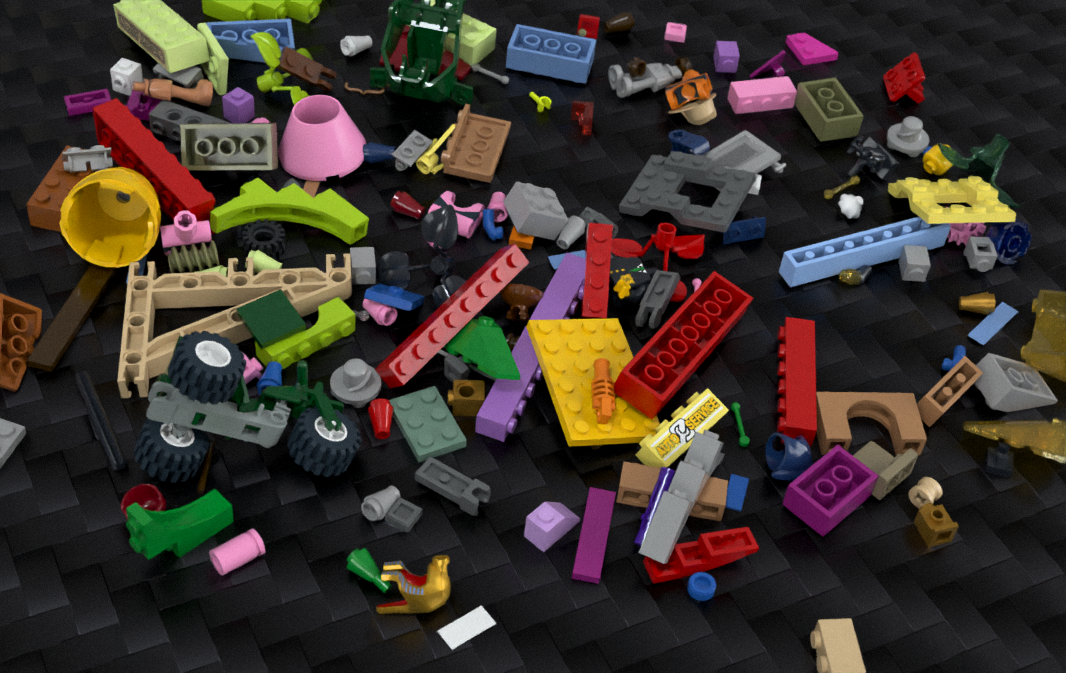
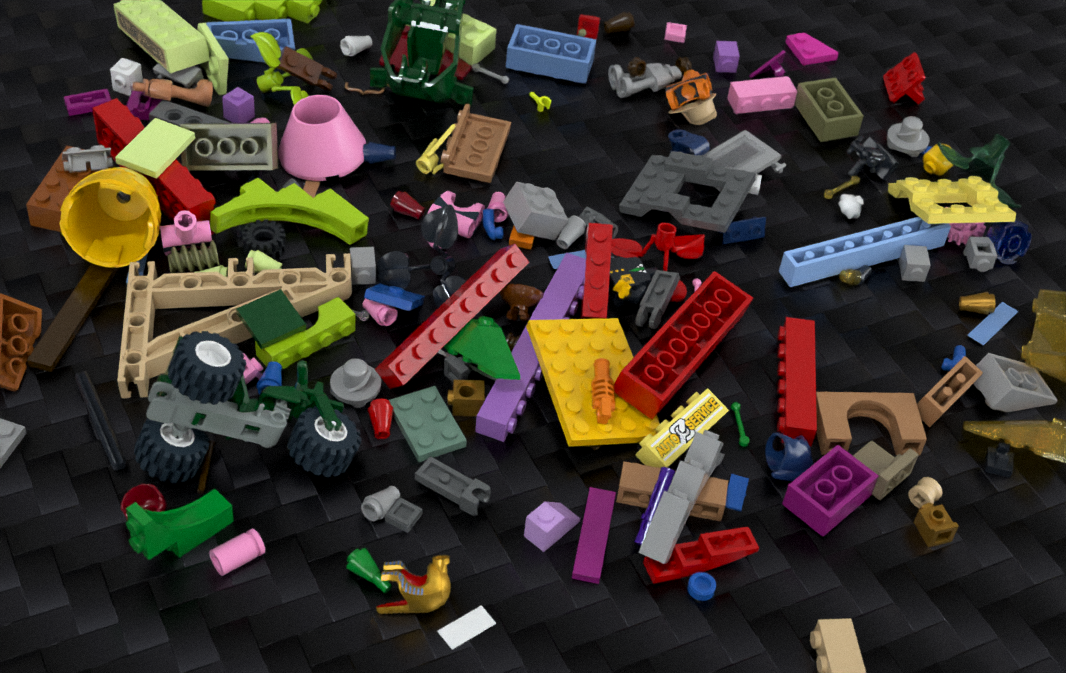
light grey hinge [392,130,433,171] -> none
clear red bracket [571,101,594,135] -> none
none -> yellowish green tile [116,118,195,179]

